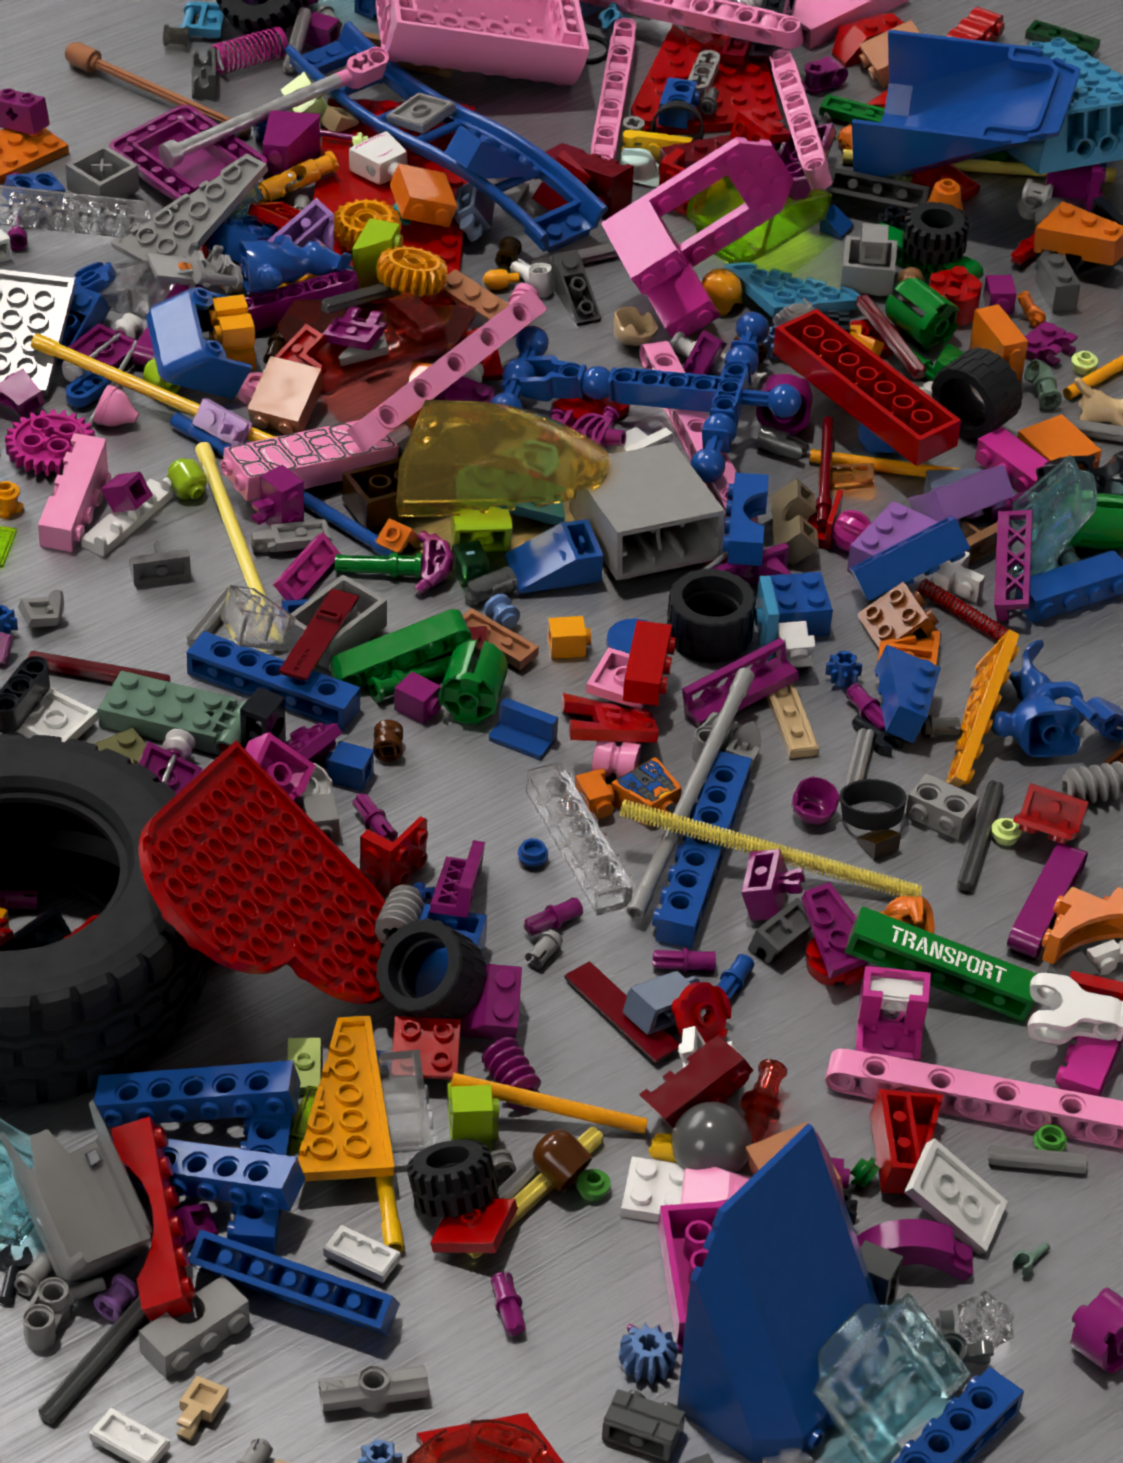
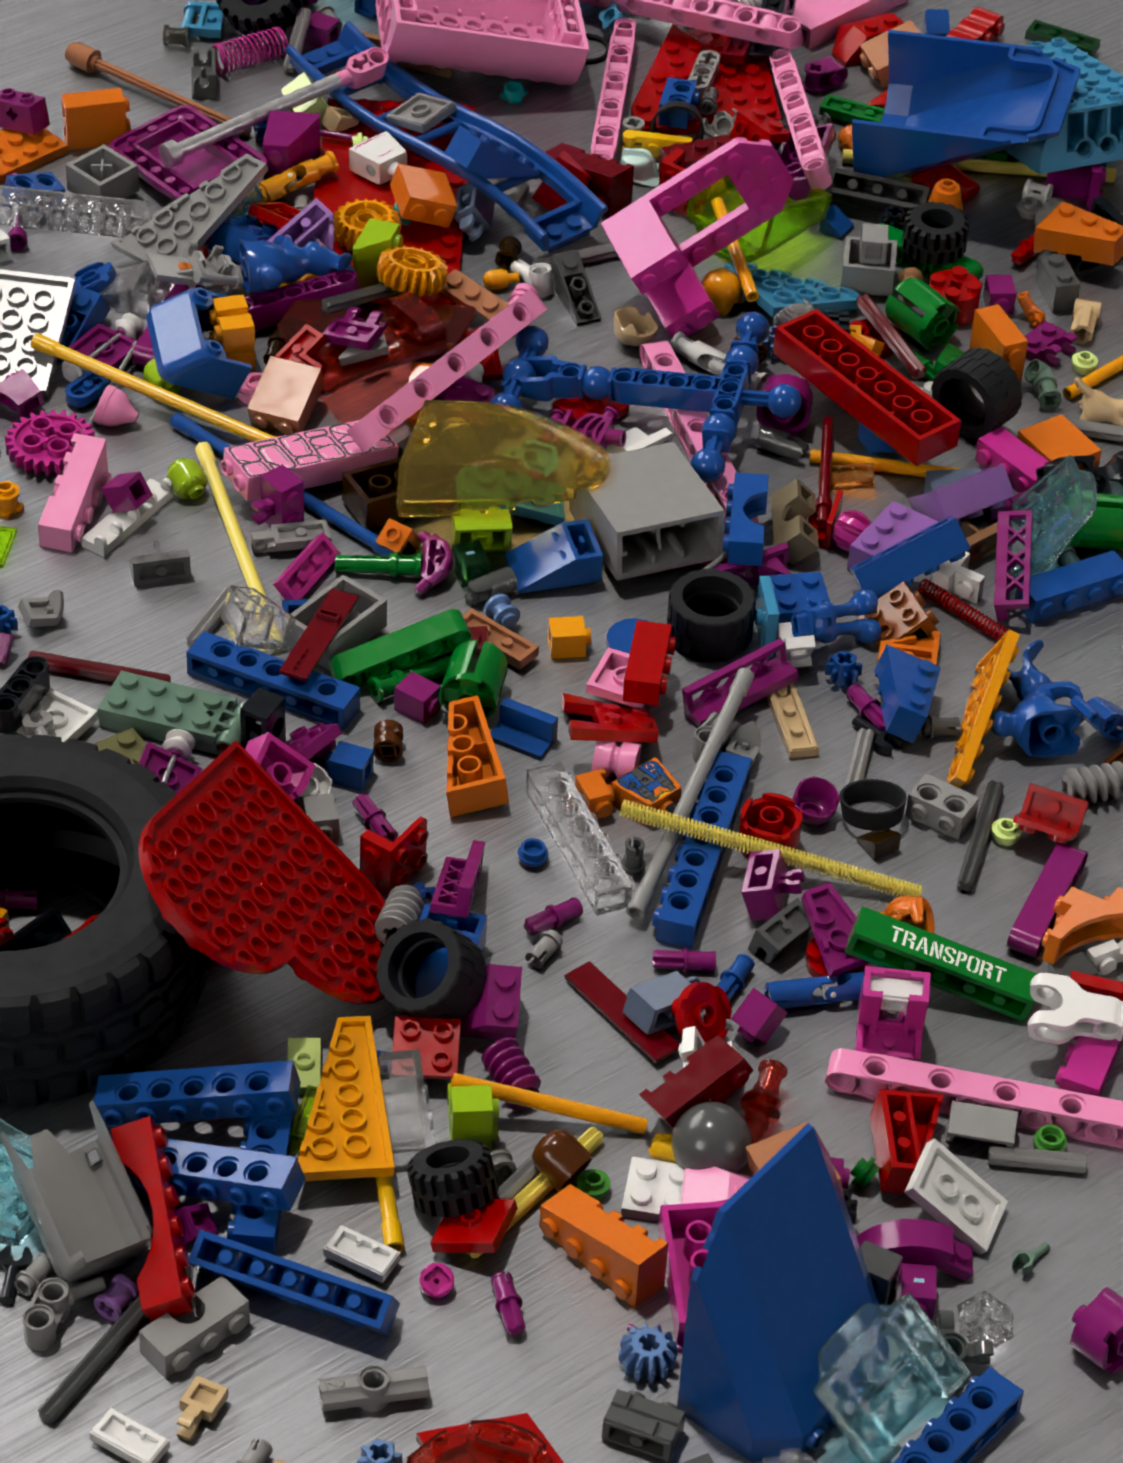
lavender plate [192,398,253,446] -> none
magenta plate [683,330,727,375] -> none
none -> light grey bar [22,710,54,736]
none -> orange brick [61,87,131,150]
none -> dark pink tile [419,1263,454,1300]
none -> orange wedge [446,695,509,818]
none -> teal plate [500,81,527,103]
none -> orange wedge [539,1184,668,1308]
none -> dark grey pin [621,837,646,876]
none -> light grey hair [703,108,738,138]
none -> light orange piece [711,197,759,302]
none -> magenta brick [731,987,788,1044]
none -> red brick [739,793,803,862]
none -> blue piece [764,971,864,1010]
none -> blue piece [791,589,881,644]
none -> magenta brick [898,1263,937,1320]
none -> blue slope [924,9,950,36]
none -> light grey hinge [946,1101,1018,1148]
none -> tan piece [1070,298,1102,344]

